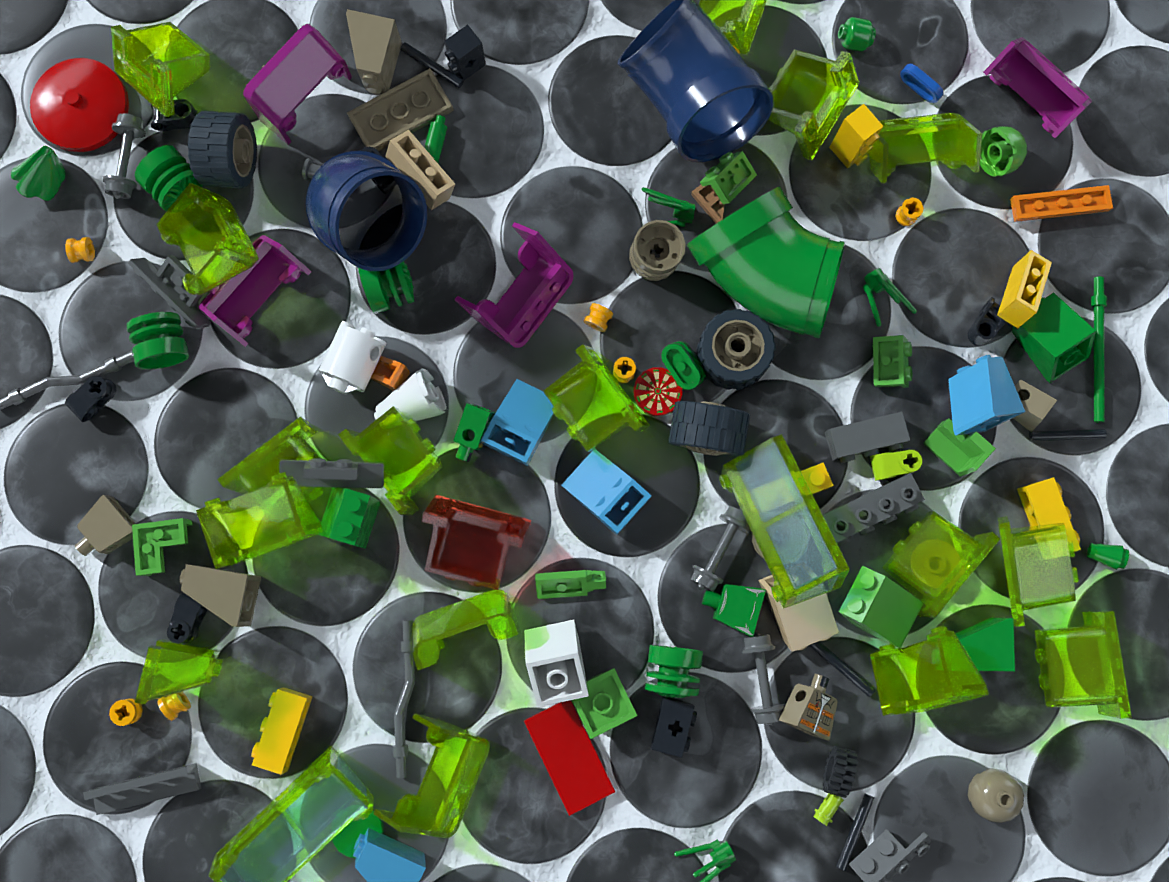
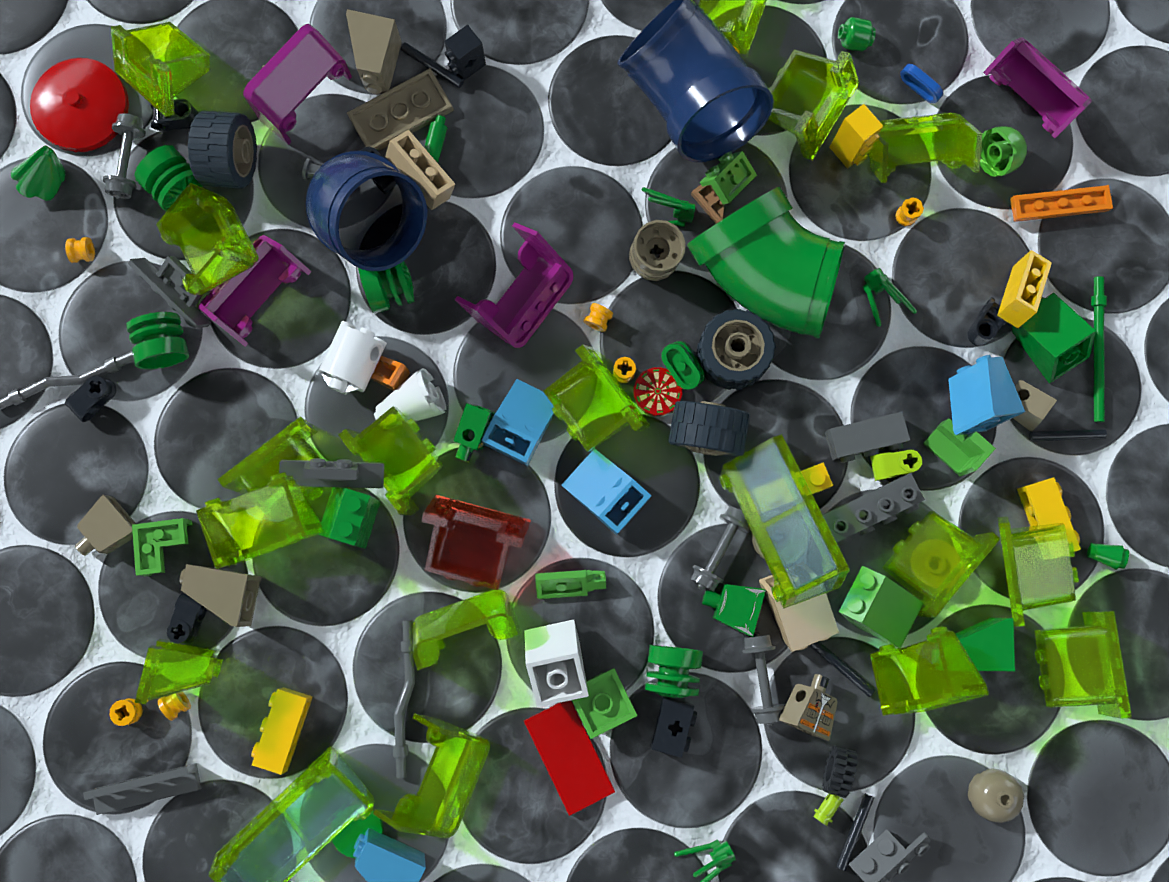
bright green bracket [873,335,913,388] -> none

